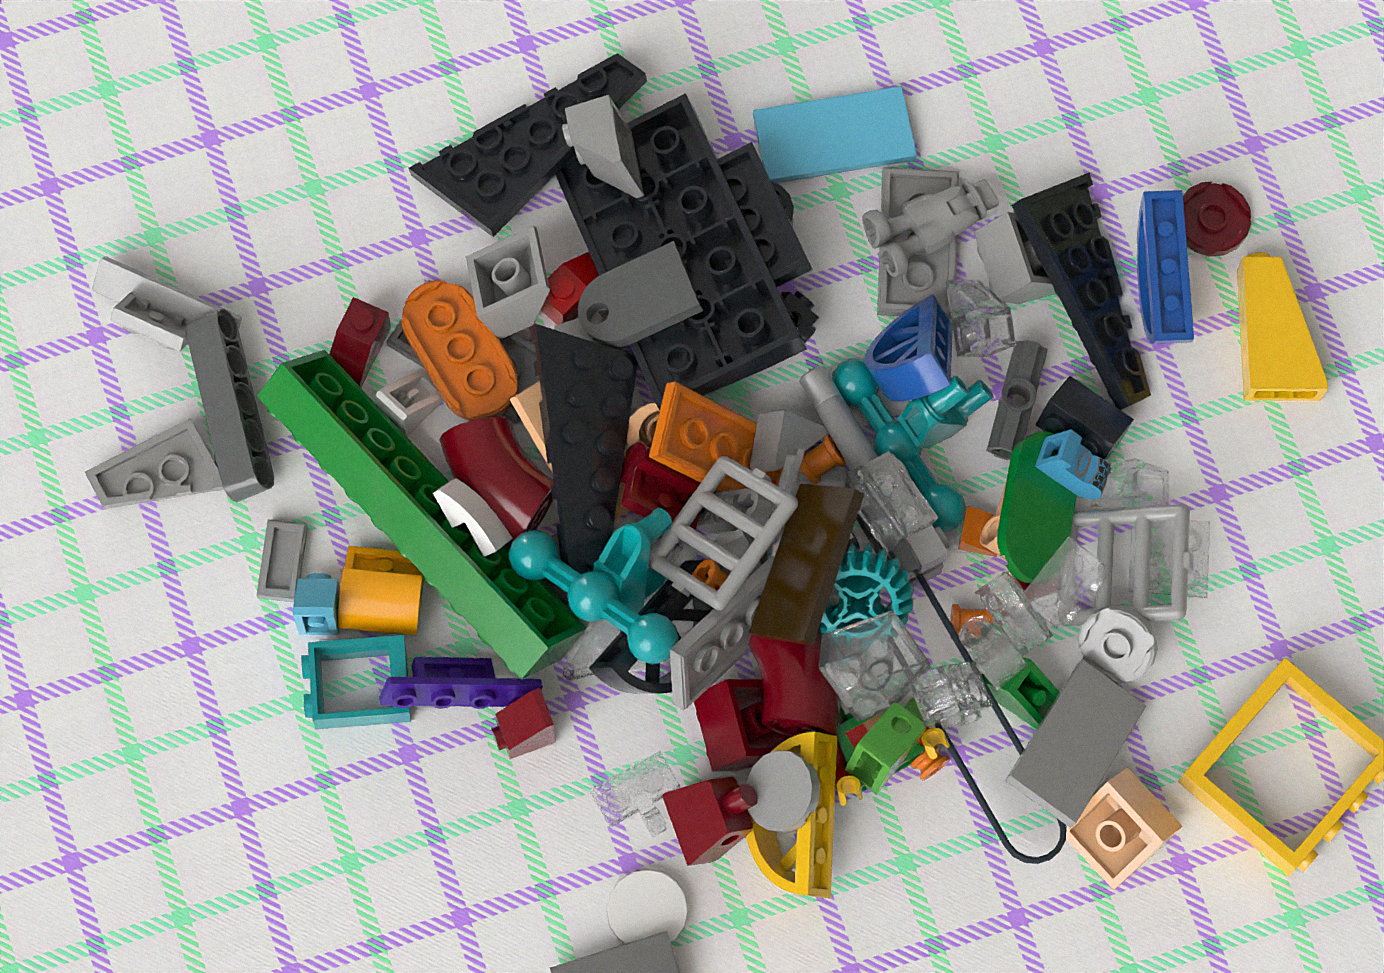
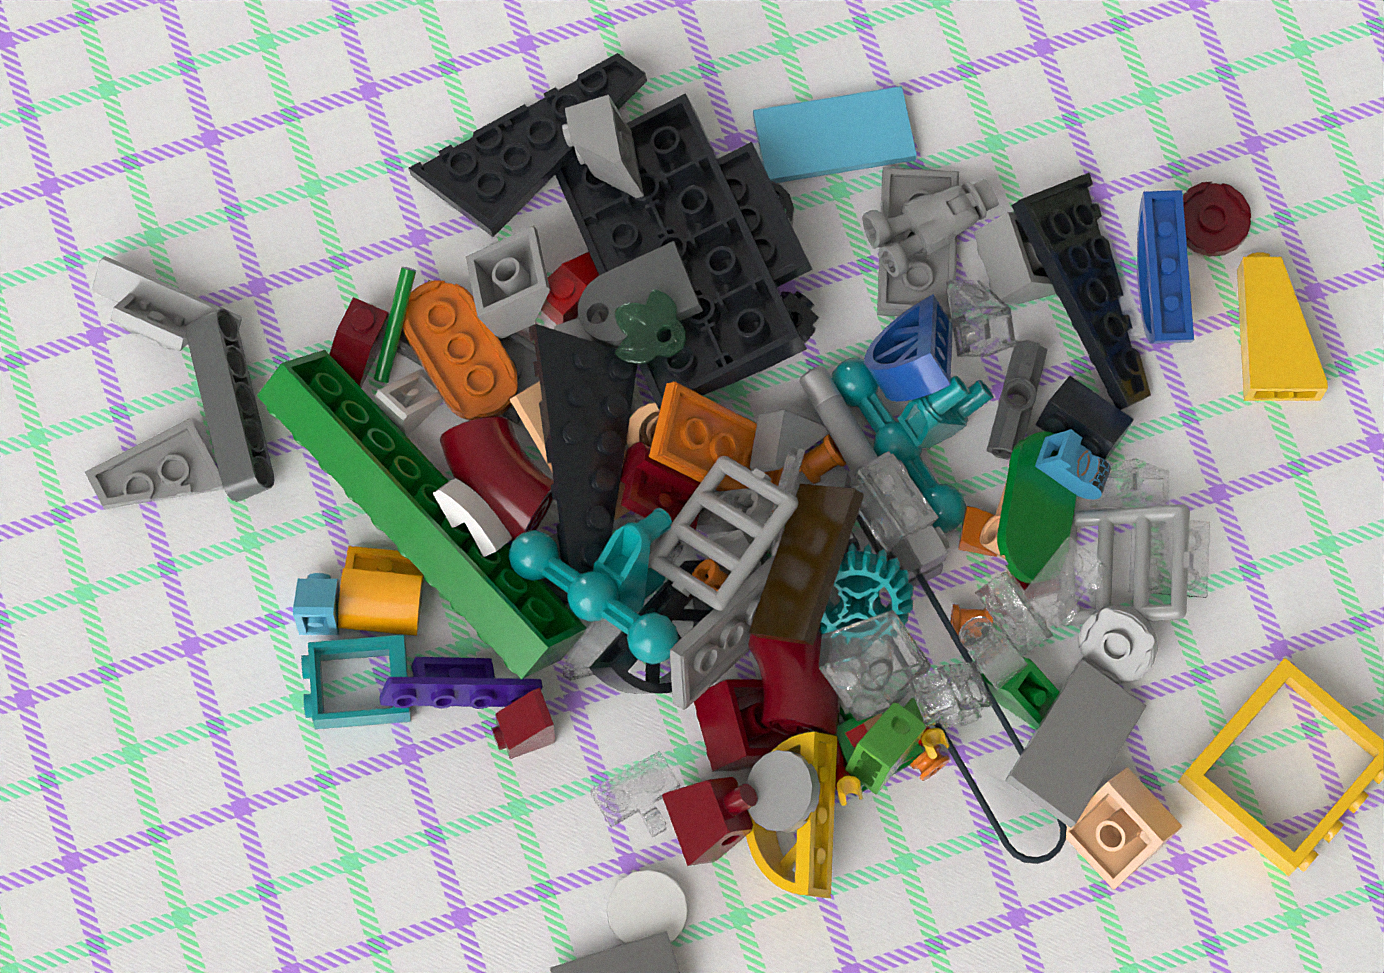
light grey tile [257,519,308,602] -> none
none -> green bar [374,267,416,383]
none -> clear green plate [615,289,687,364]

